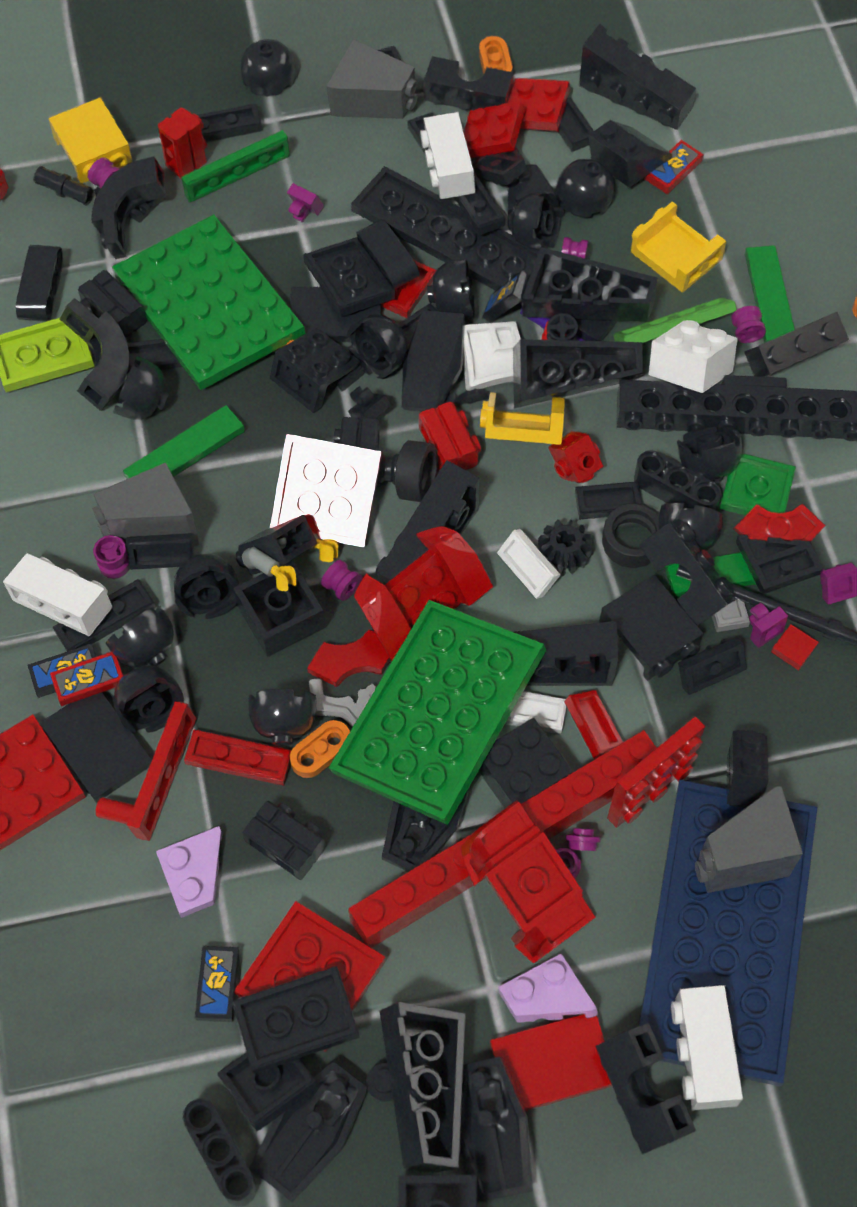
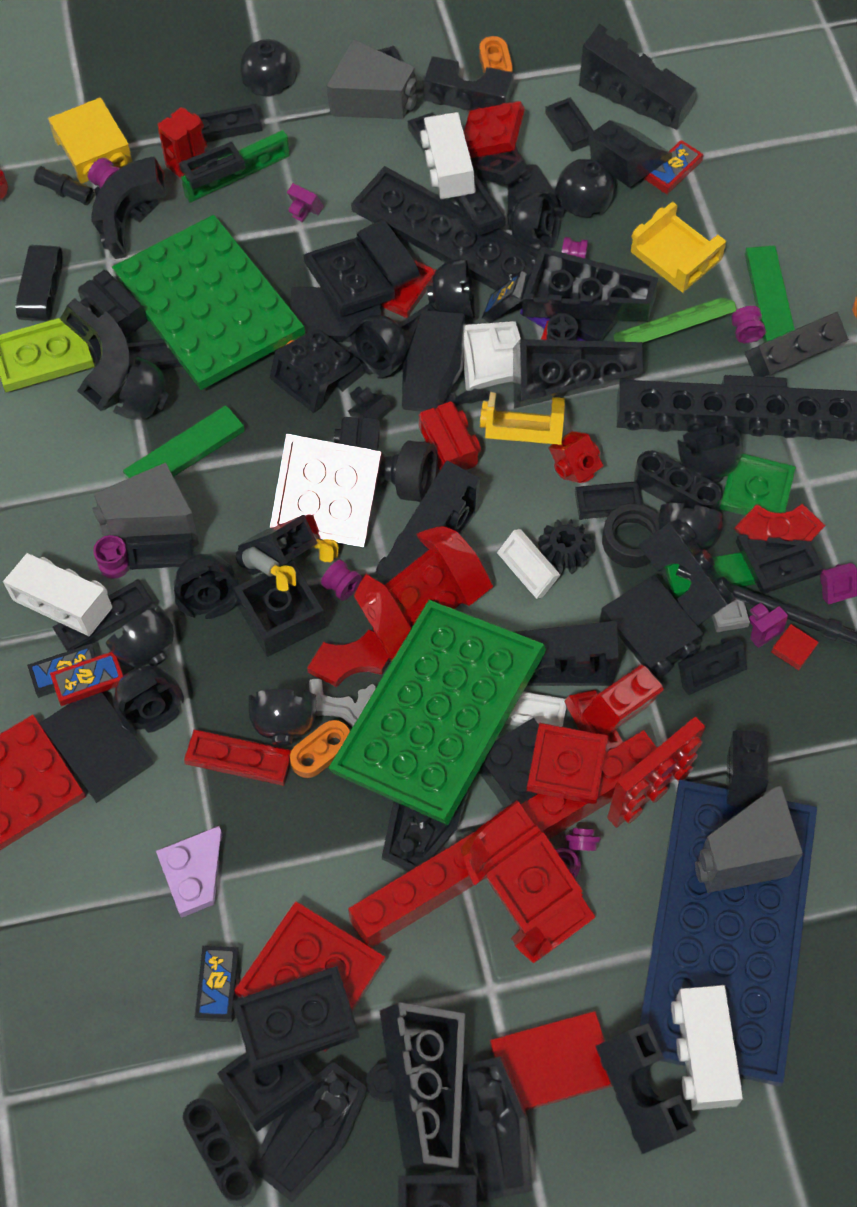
red piece [96,701,197,841] -> none
black brick [242,800,326,881] -> none
lavender wing [498,954,597,1022] -> none
red plate [507,78,571,131] -> none
white brick [649,320,738,393] -> none
none -> black tile [179,142,245,190]
none -> red tile [526,723,608,805]
none -> red brick [583,664,664,736]

